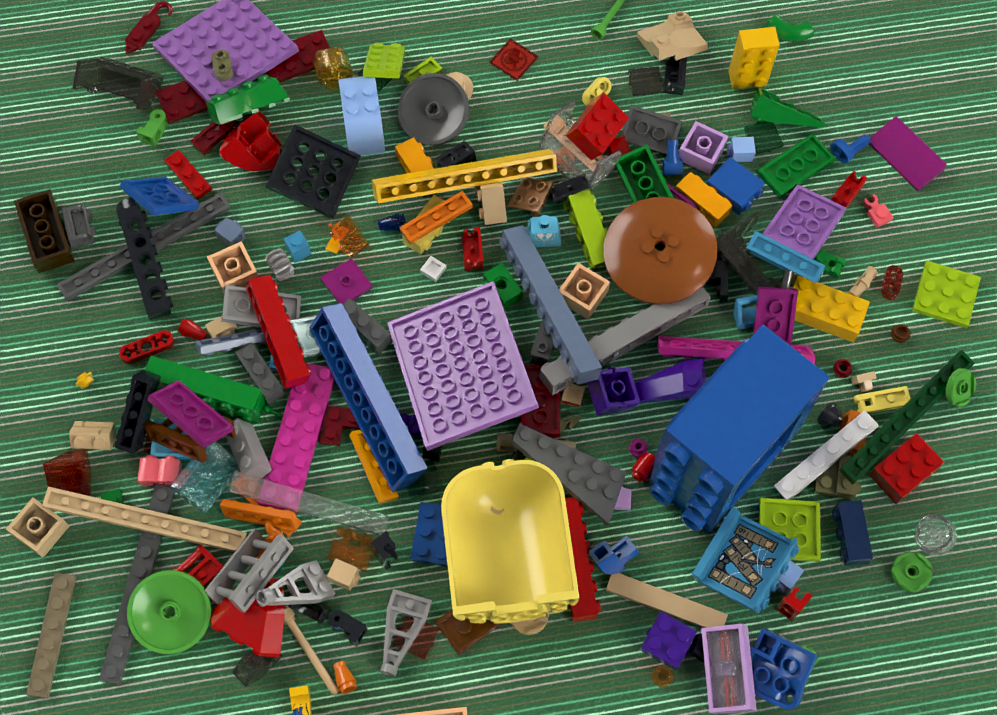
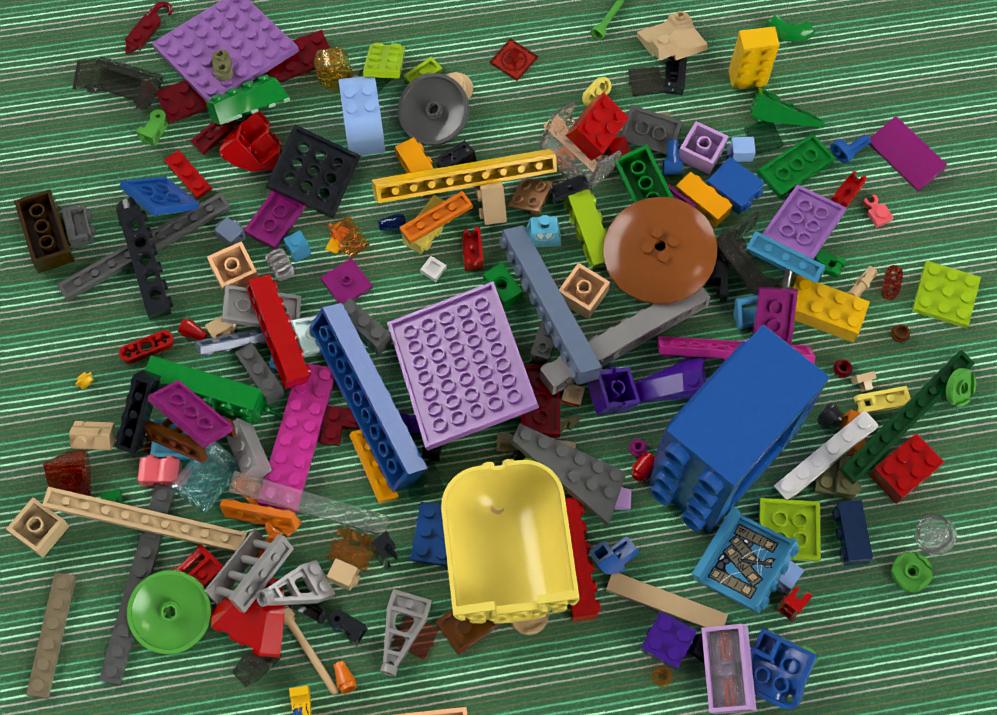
none -> magenta plate [244,191,306,250]

